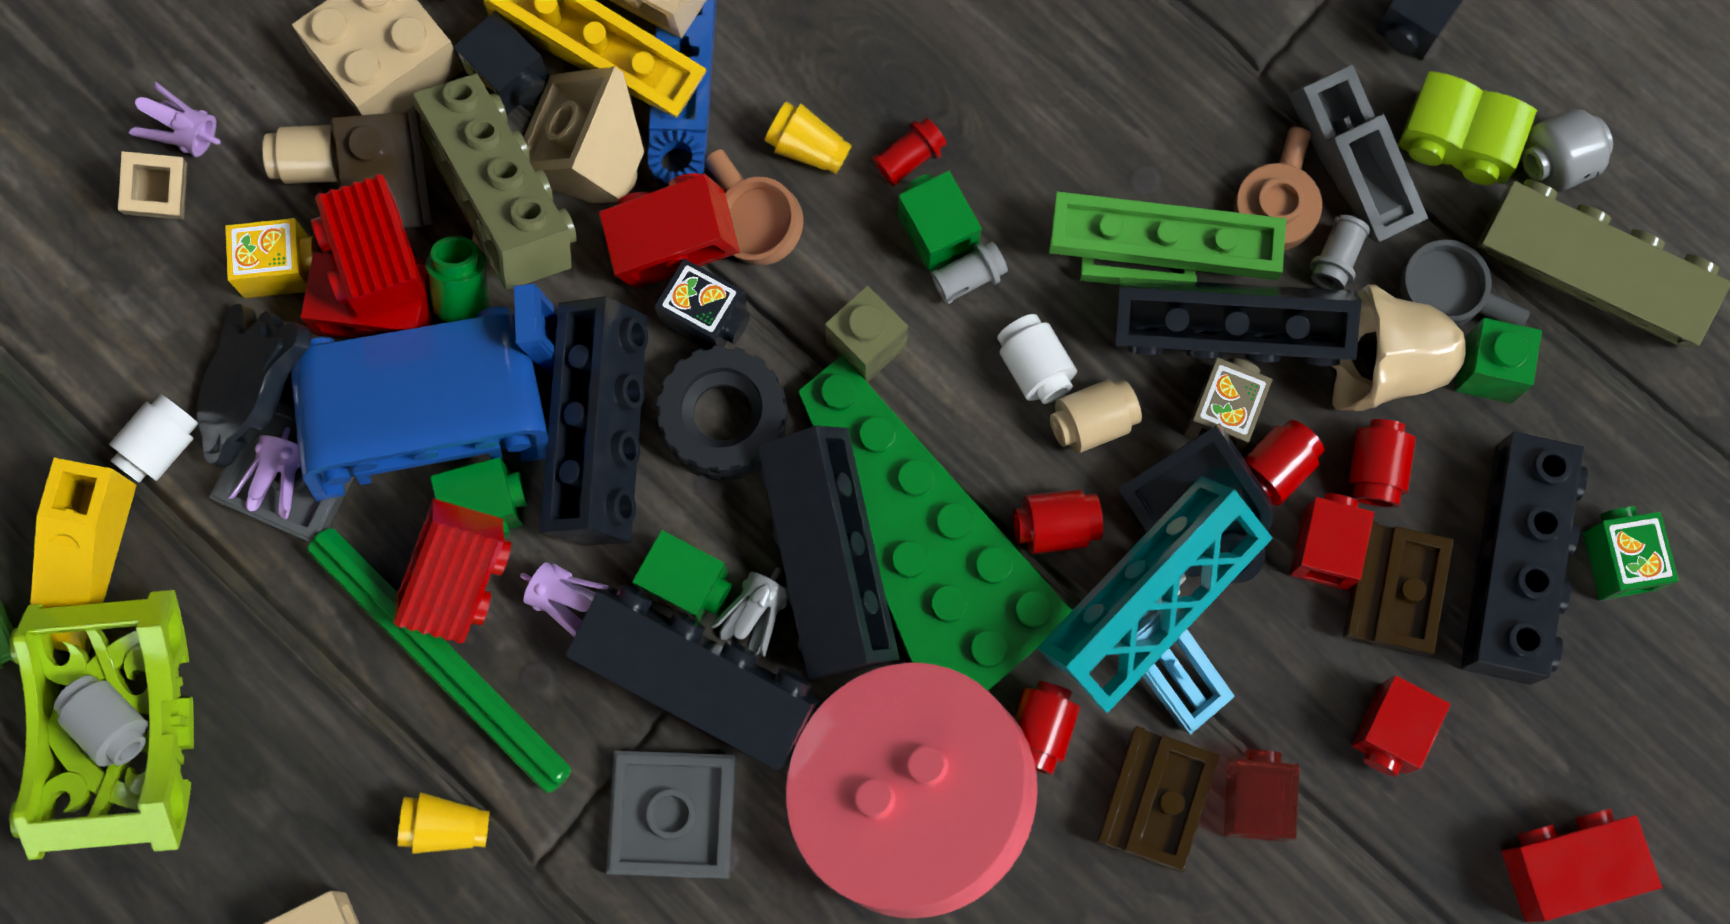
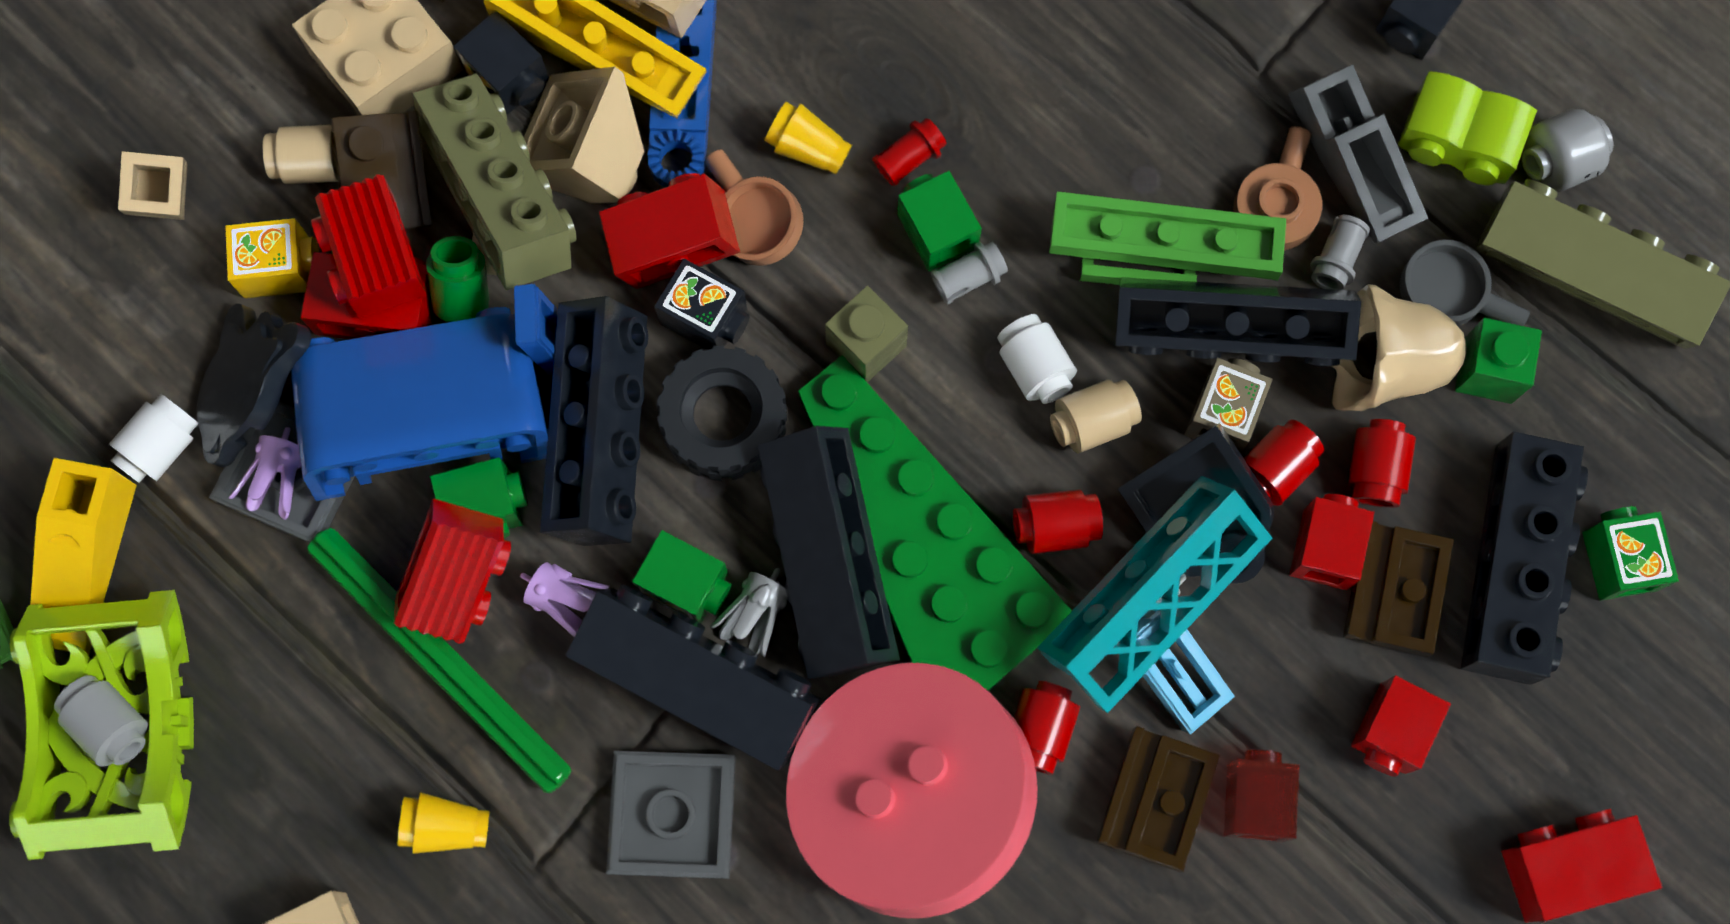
lavender piece [129,82,220,157] -> none

